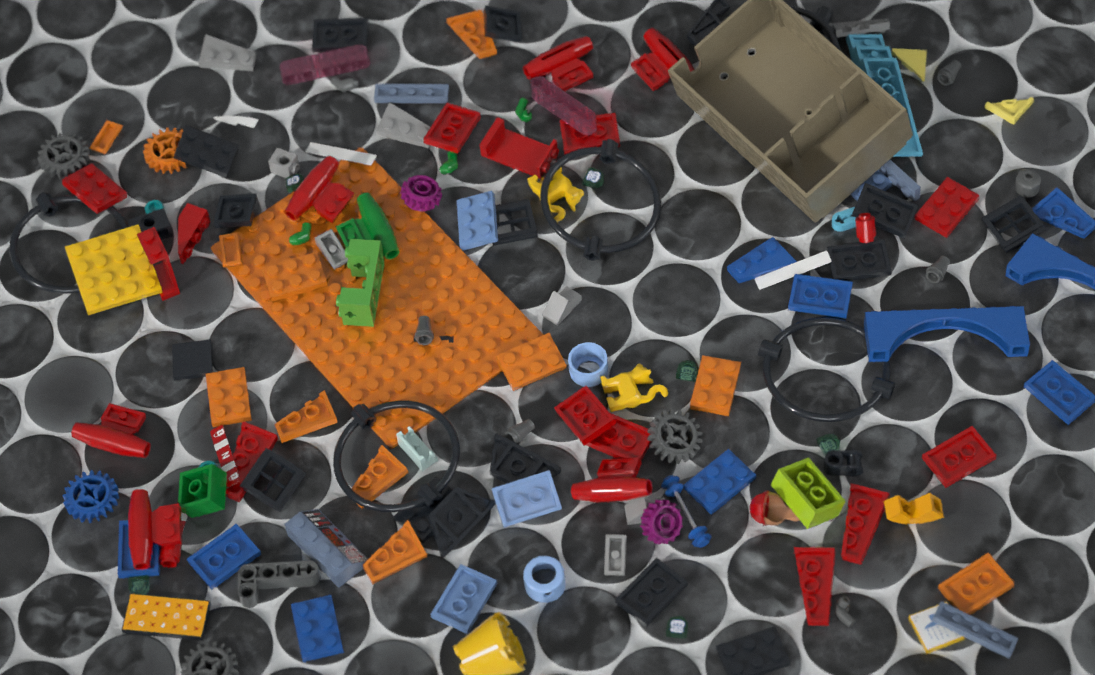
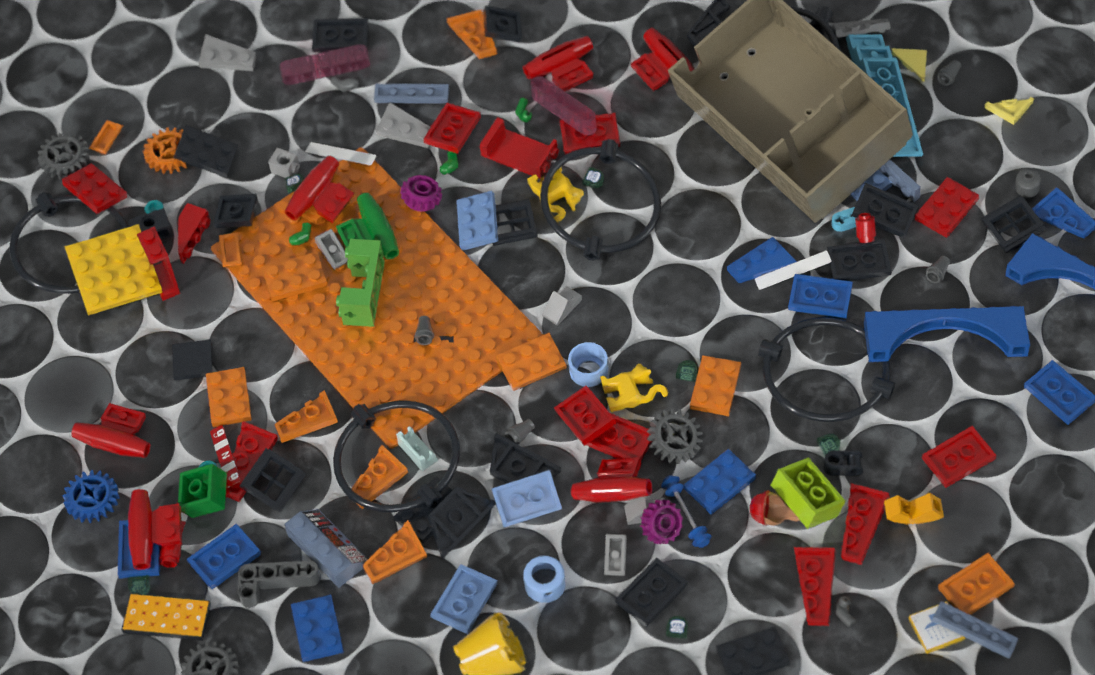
white sticker [213,116,258,128] -> none

